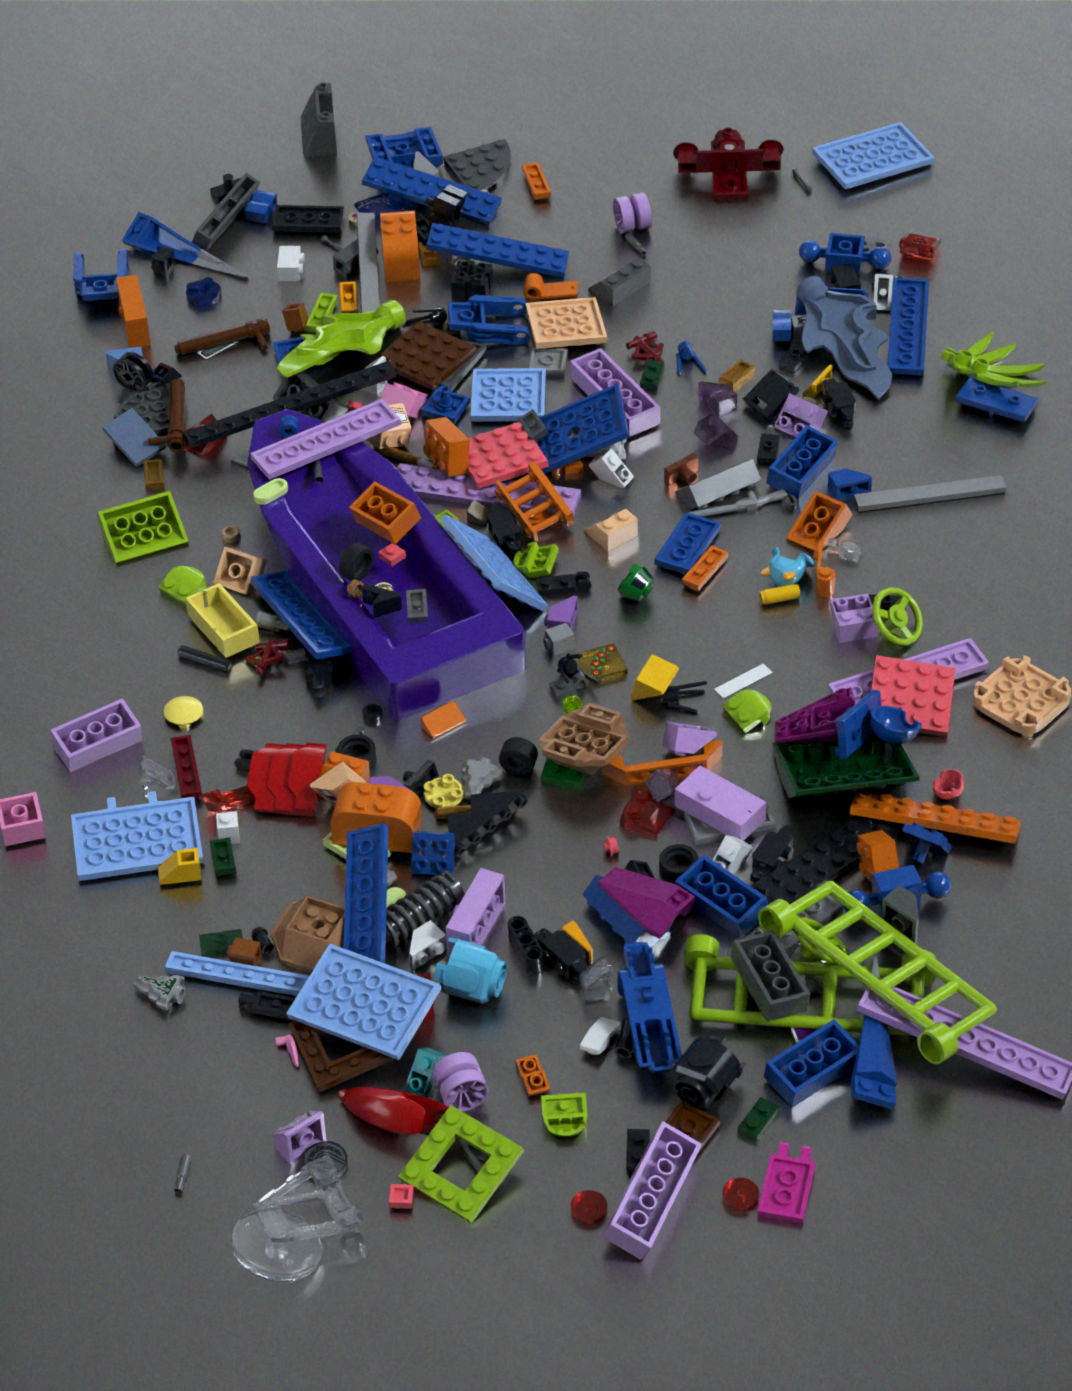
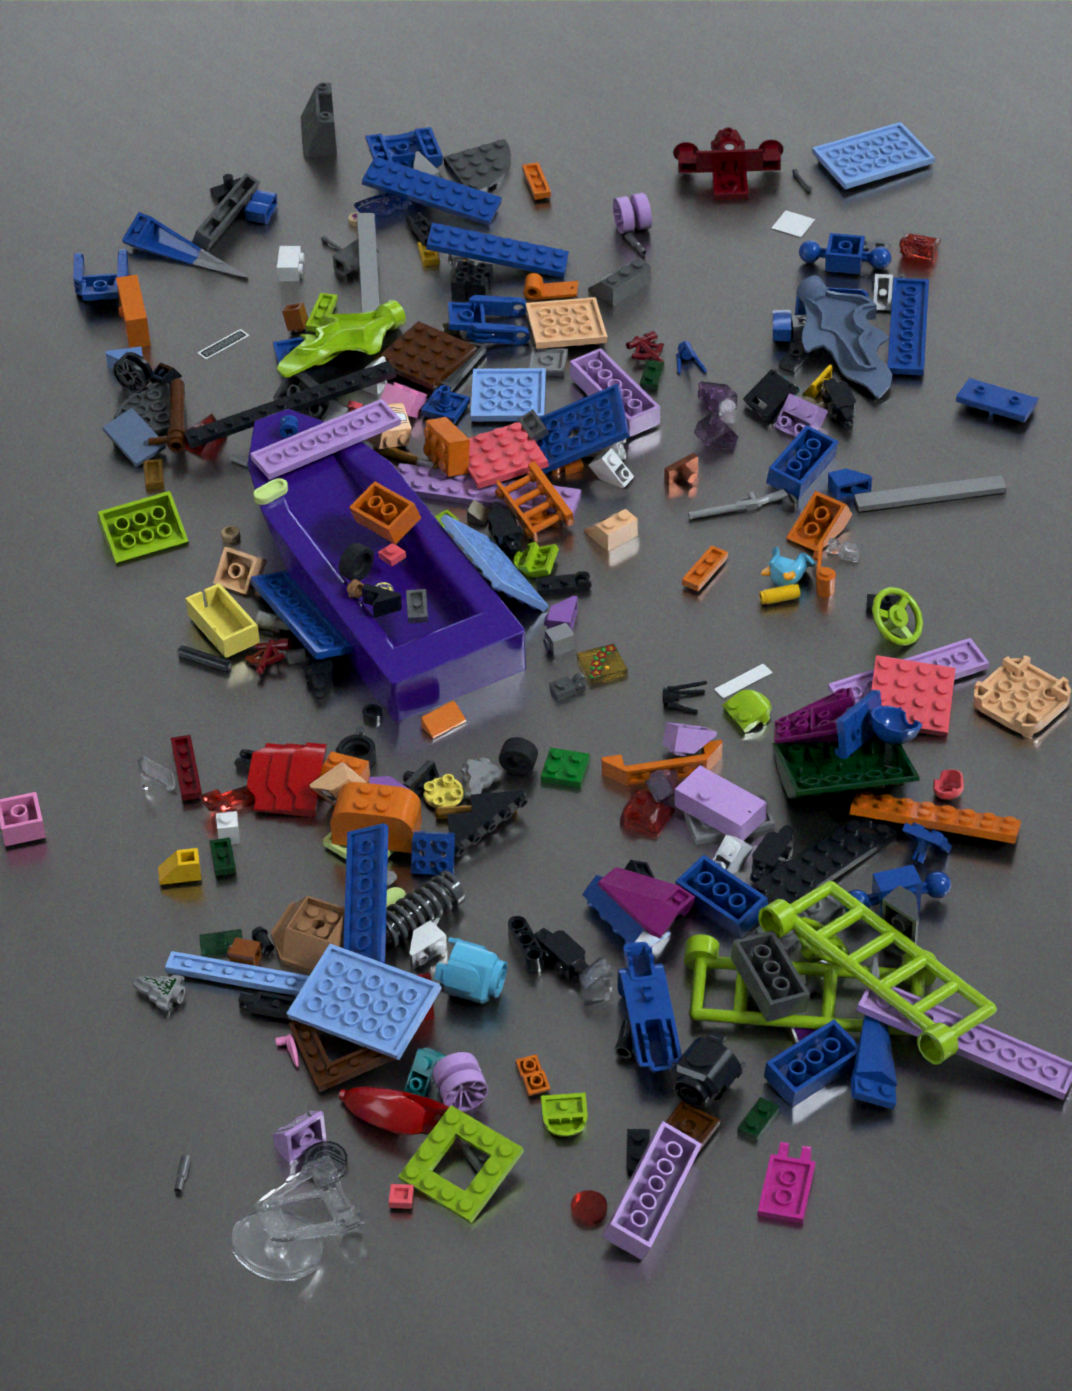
lavender brick [50,698,142,772] -> none
light blue hinge [71,791,204,881] -> none
black brick [151,246,176,275] -> none
lime slope [158,566,207,604] -> none
light yellow dish [163,696,204,729] -> none
reddish brown cylinder [174,318,270,355] -> none
clear blue plate [186,277,222,307] -> none
black plate [272,205,345,233] -> none
flat silver pin [313,459,323,483] -> none
light orange slope [339,281,359,313] -> none
orange brick [380,211,420,282] -> none
black plant [404,306,447,329] -> none
black brick [425,184,468,228] -> none
lavender brick [446,868,505,956] -> none
medium nougat piece [539,703,629,775] -> none
black plant [557,653,599,684] -> none
light orange slope [562,920,593,965] -> none
clear neon green plate [563,695,583,713] -> none
white slope [580,1017,621,1055] -> none
coral plate [603,836,619,856] -> none
green cone [617,563,654,602] -> none
yellow slope [630,654,679,700] -> none
blue plate [654,512,721,574] -> none
black tyre [659,844,699,884] -> none
slope [675,459,761,510] -> none
pearl gold tile [719,359,755,389] -> none
clear red piece [722,1178,759,1213] -> none
black plate [757,433,780,464] -> none
black brick [828,263,861,289] -> none
lavender slope [830,594,878,643] -> none
orange brick [856,830,899,882] -> none
lime plant [940,331,1047,387] -> none
none -> white sticker [772,210,815,237]

